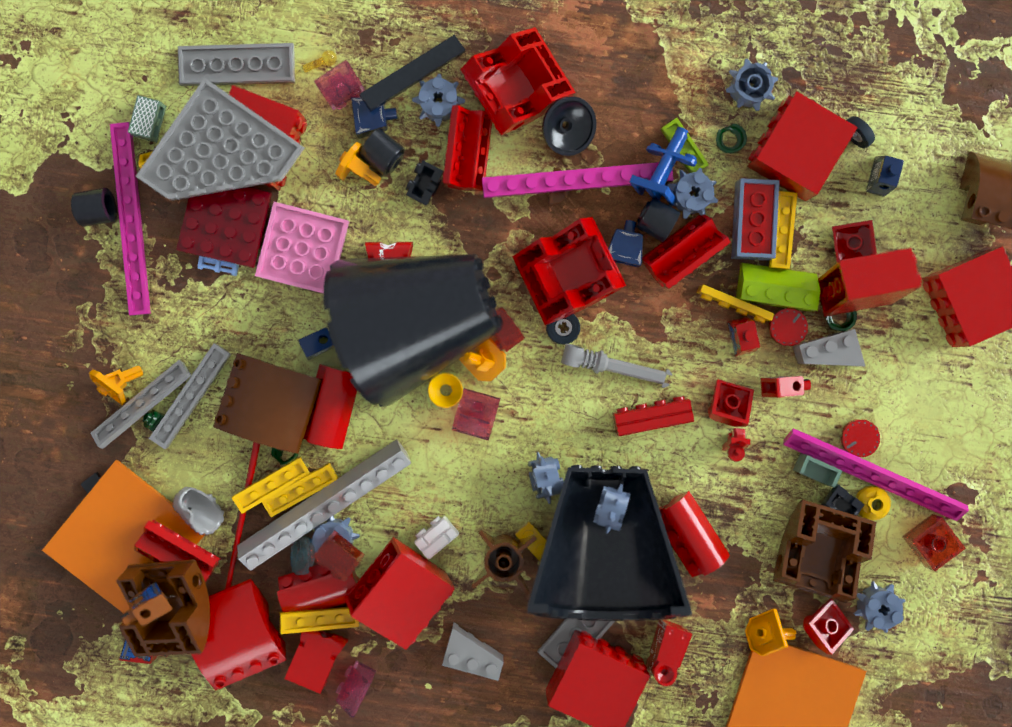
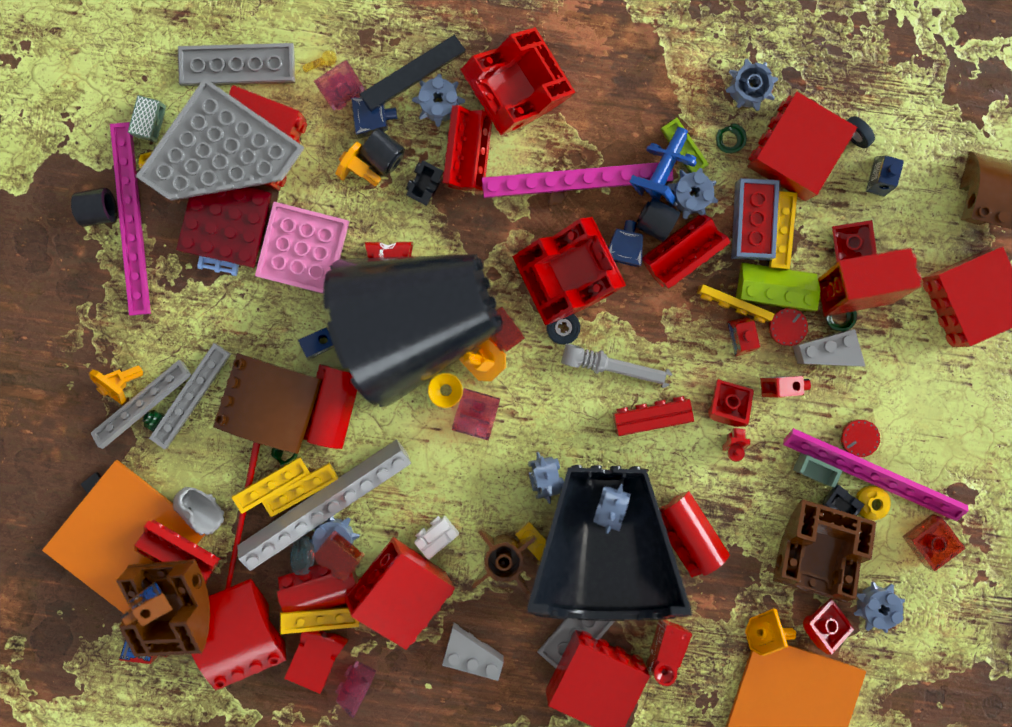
black dish [542,96,597,156] -> none

